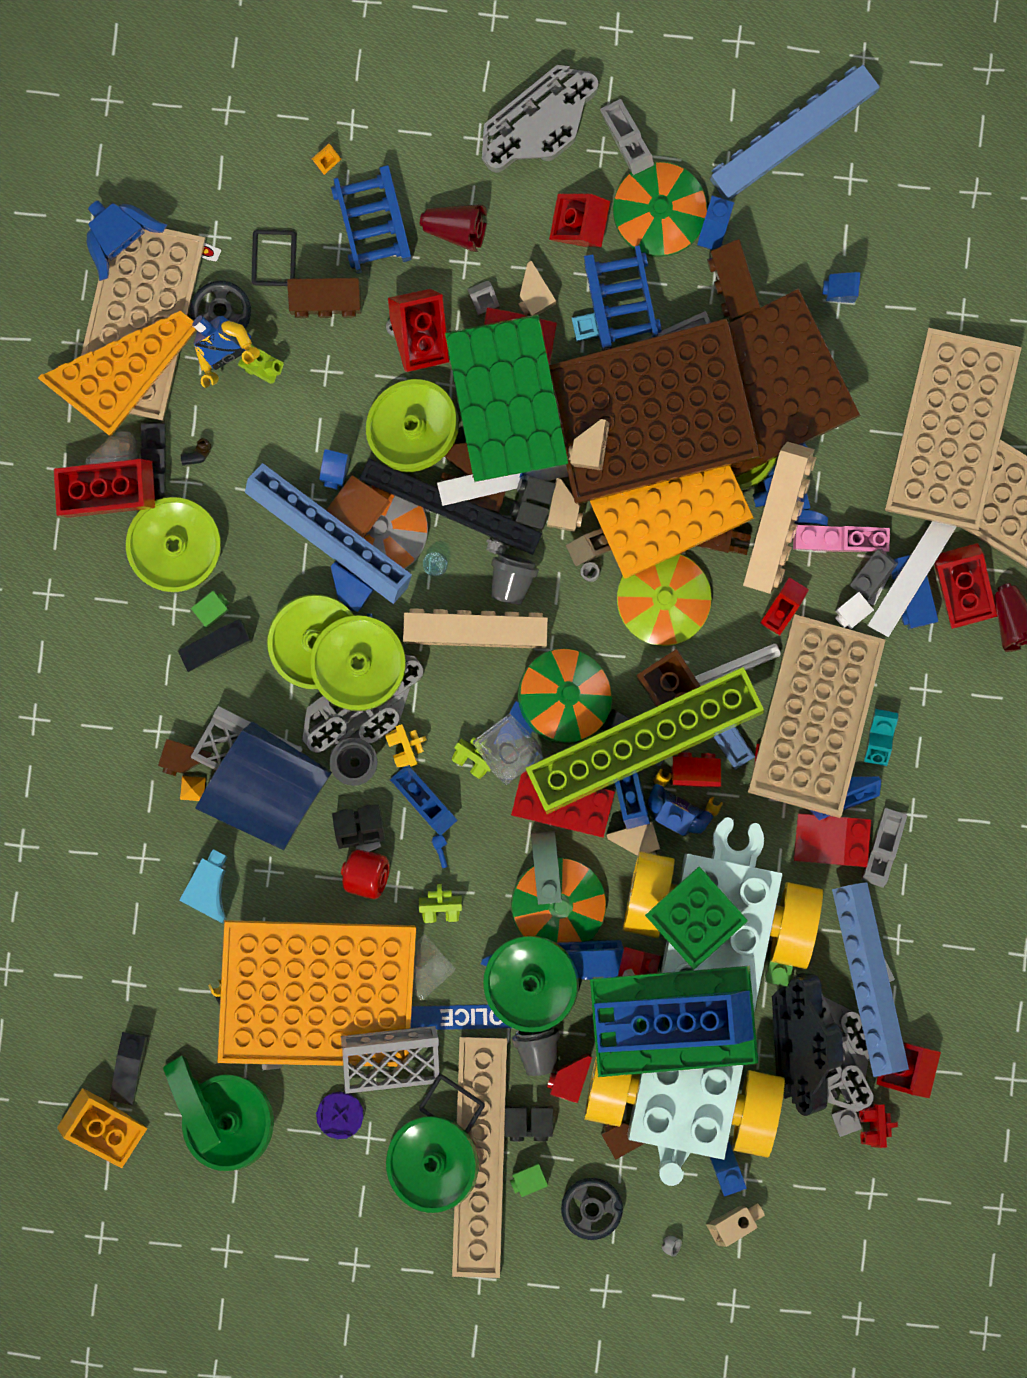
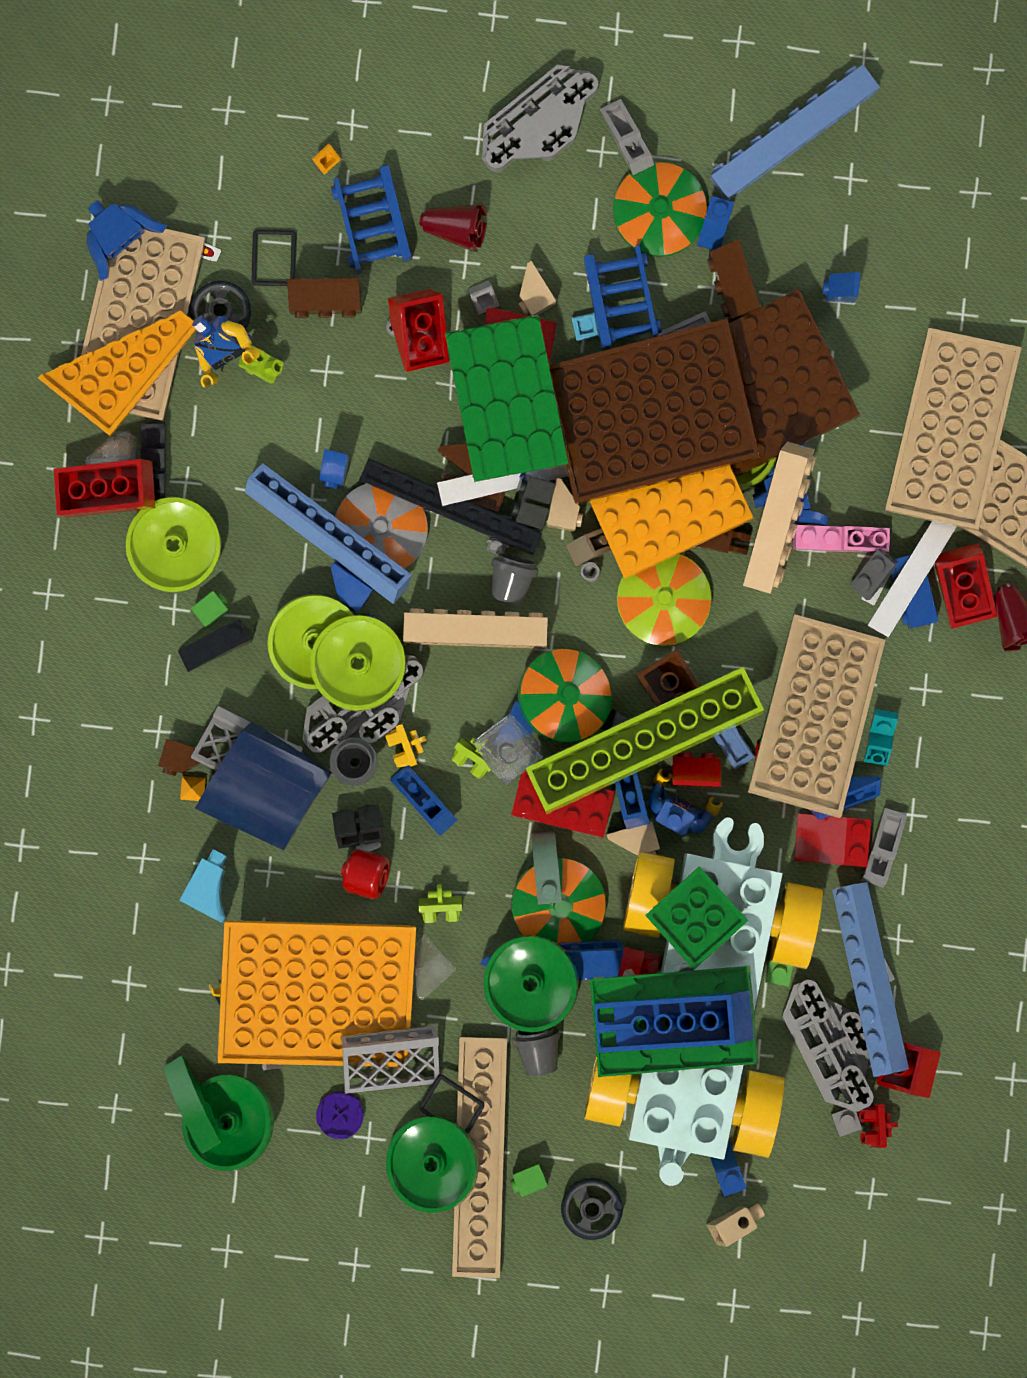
light orange slope [57,1088,147,1168] -> none
black slope [109,1030,149,1105] -> none
arm [181,438,211,466] -> none
dark orange slope [326,475,390,538] -> none
lime dish [366,379,459,472] -> none
blue sticker [410,1005,511,1030] -> none
clear light blue tile [423,552,448,576] -> none
blue hand [432,834,448,868] -> none
pearl dark grey piece [505,1106,553,1141] -> none
red slope [547,1053,592,1103] -> none
red slope [549,194,610,247] -> none
tan slope [568,419,610,470] -> none
reddish brown slope [601,1121,645,1160] -> none
light grey hinge [661,1236,682,1257] -> none
white axle [695,644,781,686] -> none
red slope [760,577,809,636] -> none
black connector [772,973,844,1116] -> none
white brick [835,592,874,629] -> none

